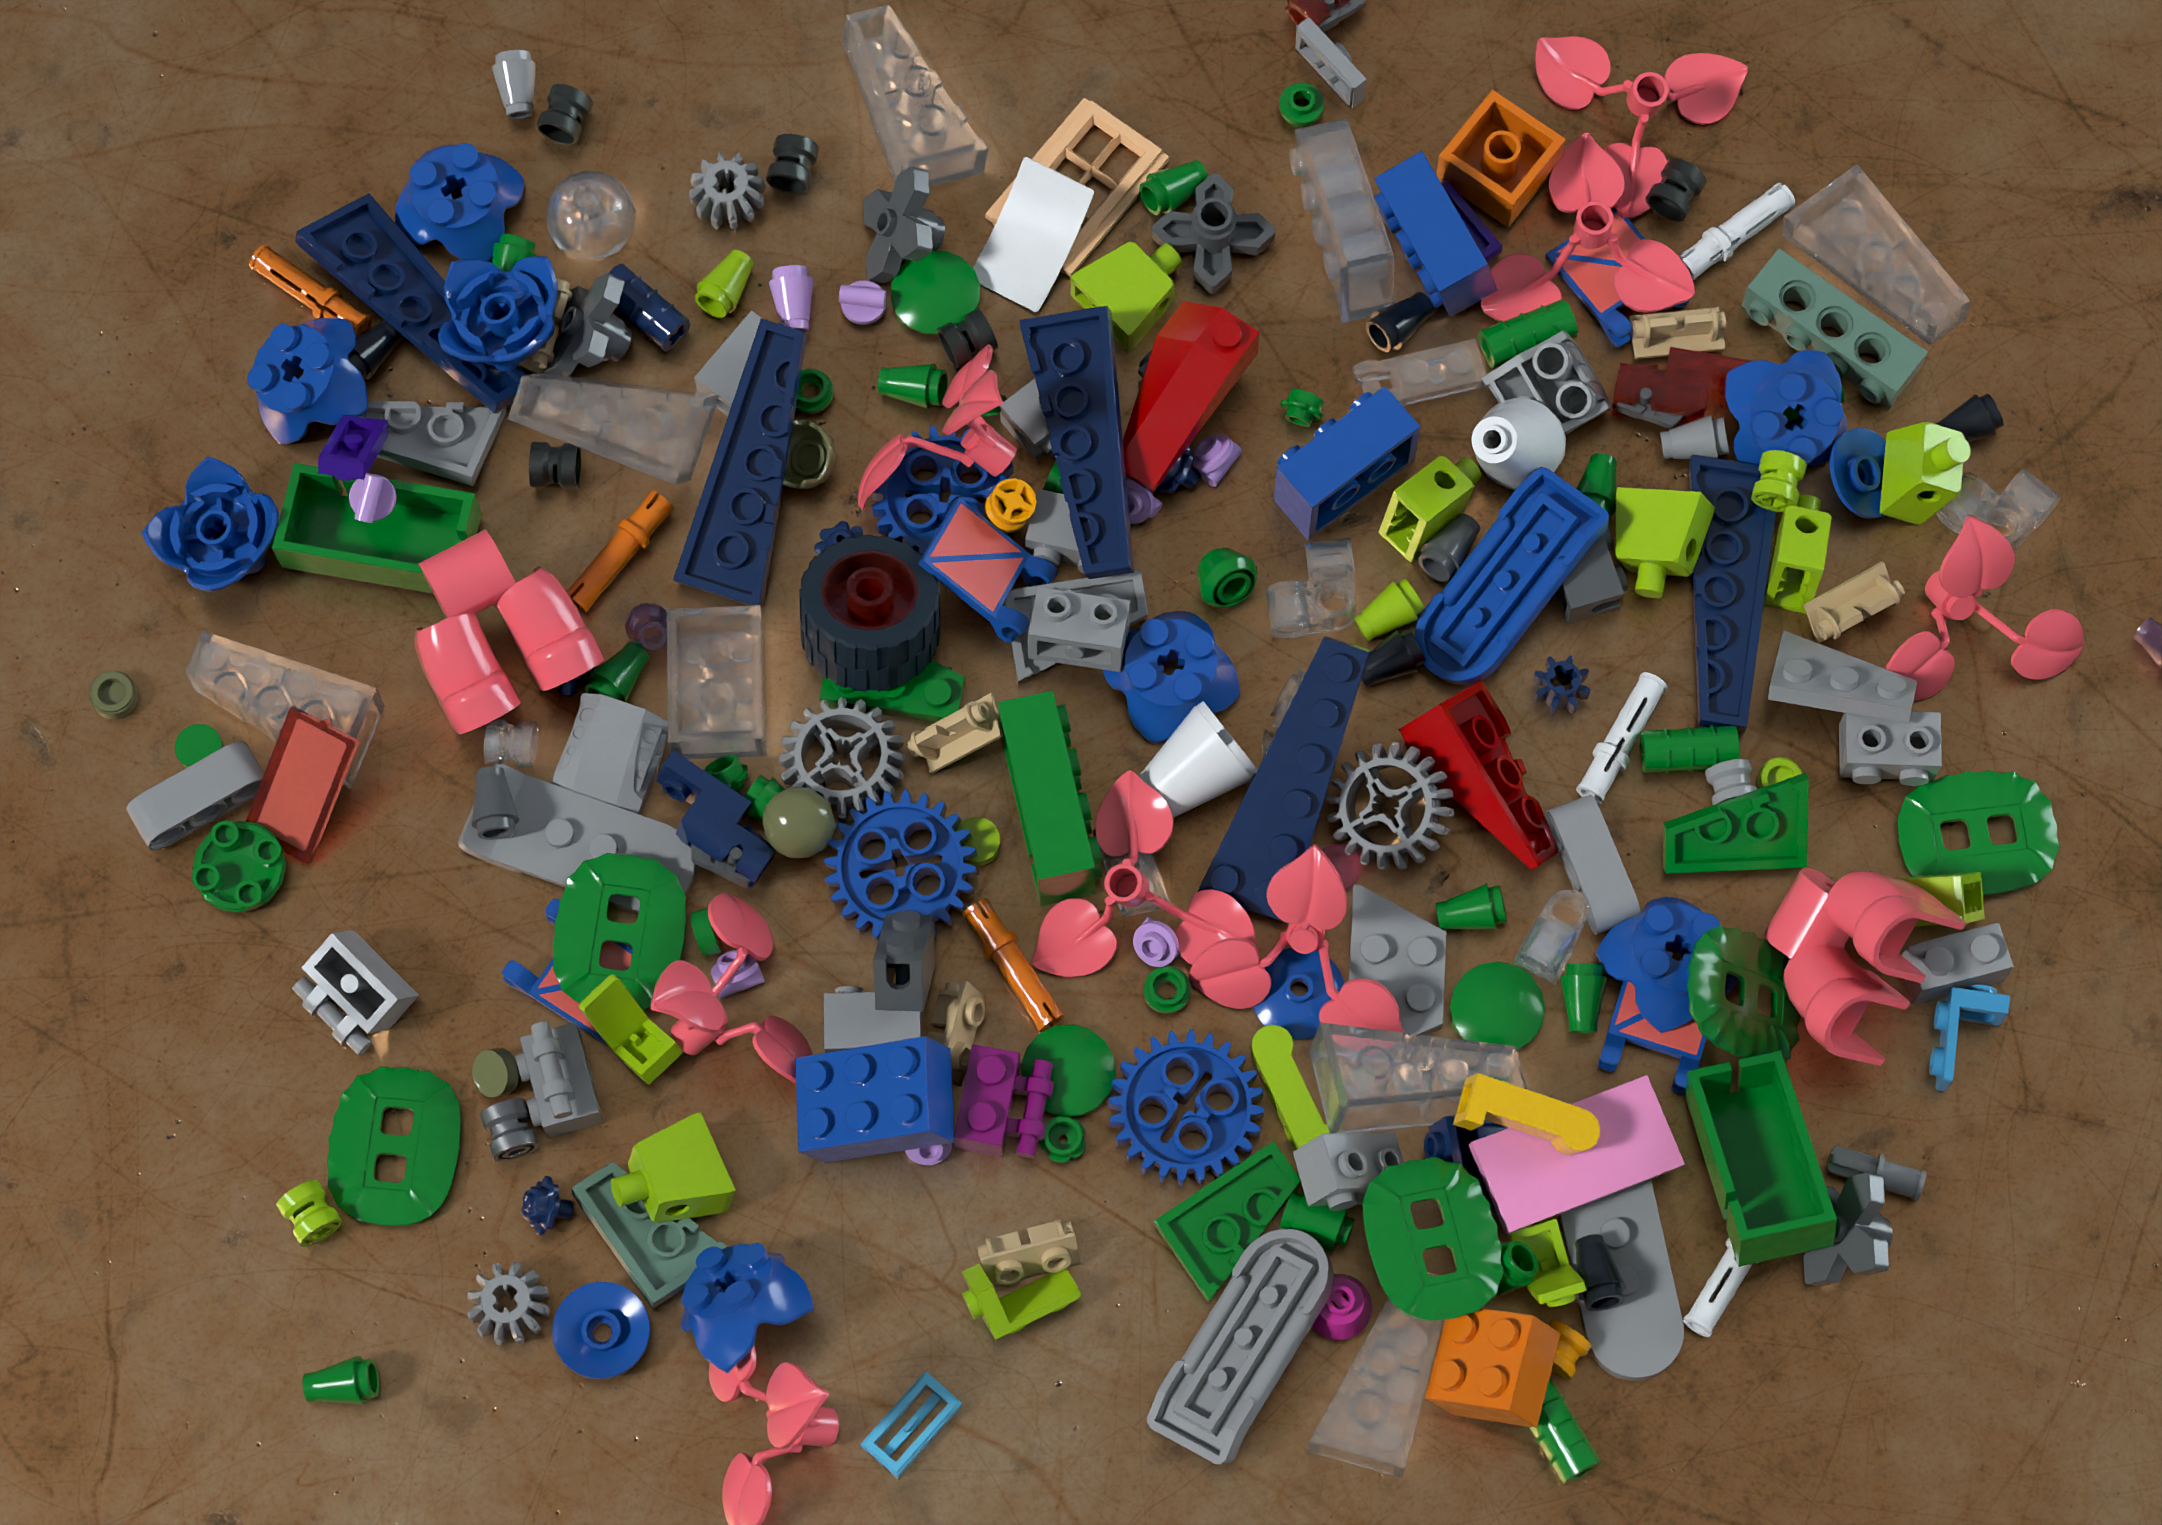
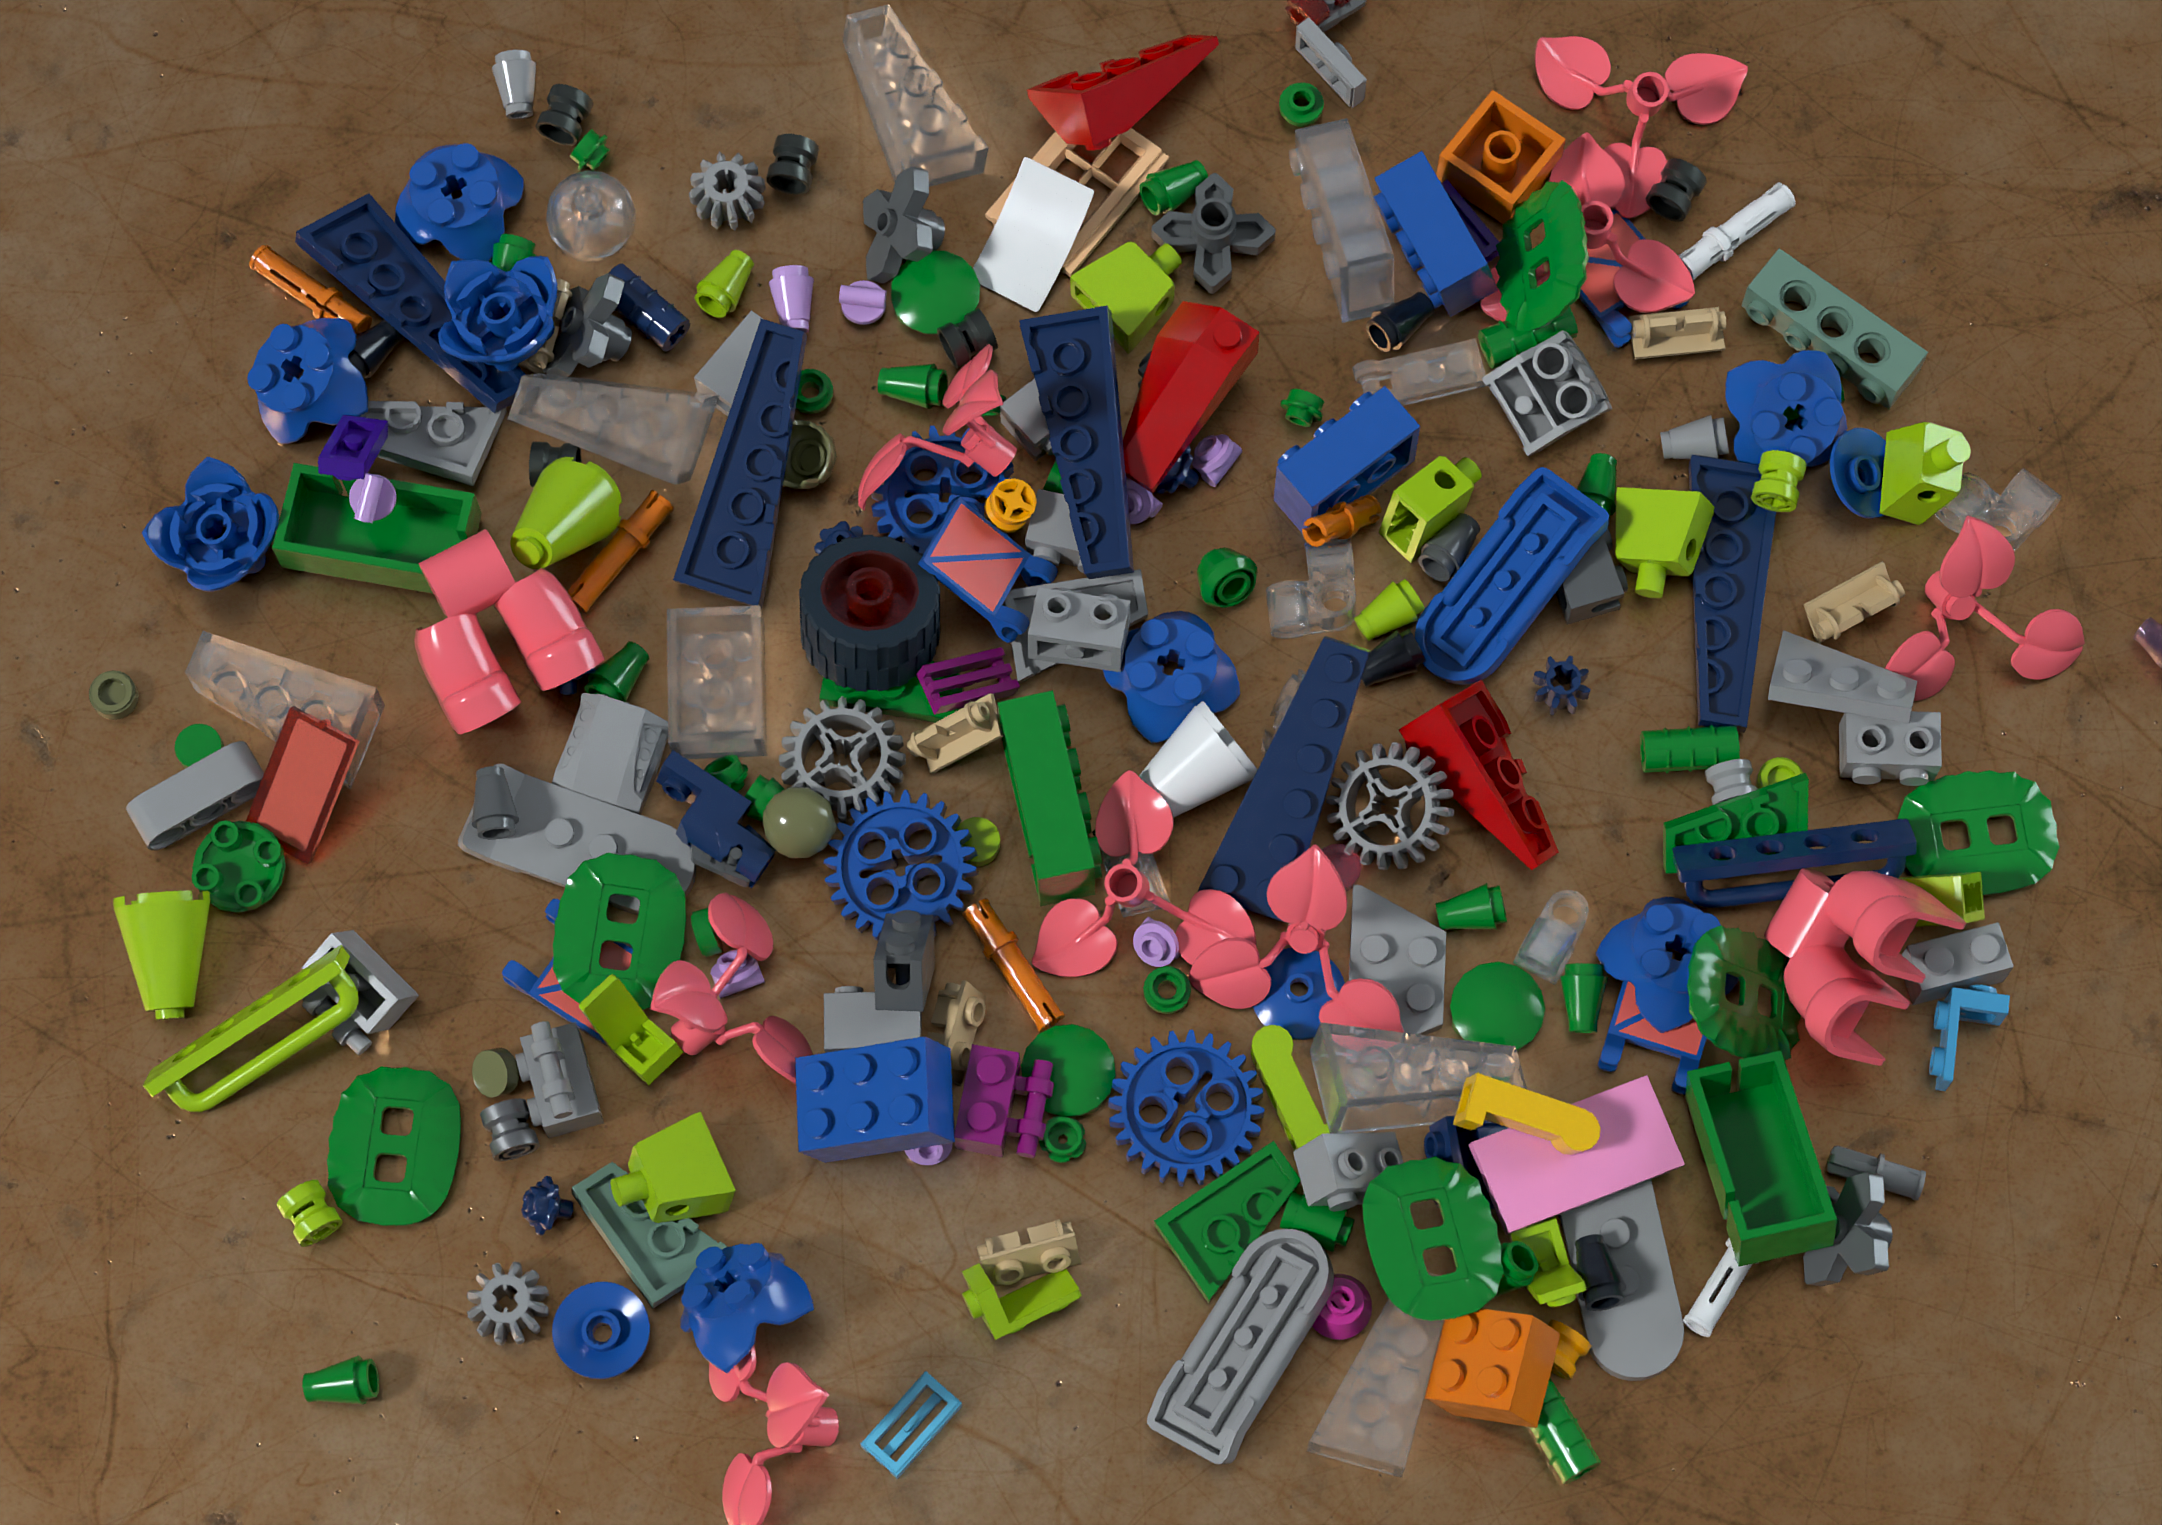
clear wheel [484,718,539,768] -> none
cone [625,603,672,650] -> none
white cone [1472,398,1566,490] -> none
light grey beam [1546,794,1641,935] -> none
white pin [1576,672,1668,804] -> none
clear red plate [1612,347,1751,429] -> none
lime torso [1764,495,1832,614] -> none
clear wedge [1782,164,1970,345] -> none
black cone [1935,393,2004,442] -> none
none -> lime cone [113,890,210,1020]
none -> lime piece [143,945,358,1112]
none -> lime cone [510,457,622,569]
none -> green plate [570,129,610,171]
none -> magenta tile [916,647,1020,715]
none -> red wedge [1027,34,1219,150]
none -> orange pin [1302,495,1382,547]
none -> green piece [1495,180,1589,331]
none -> dark blue piece [1672,819,1917,908]

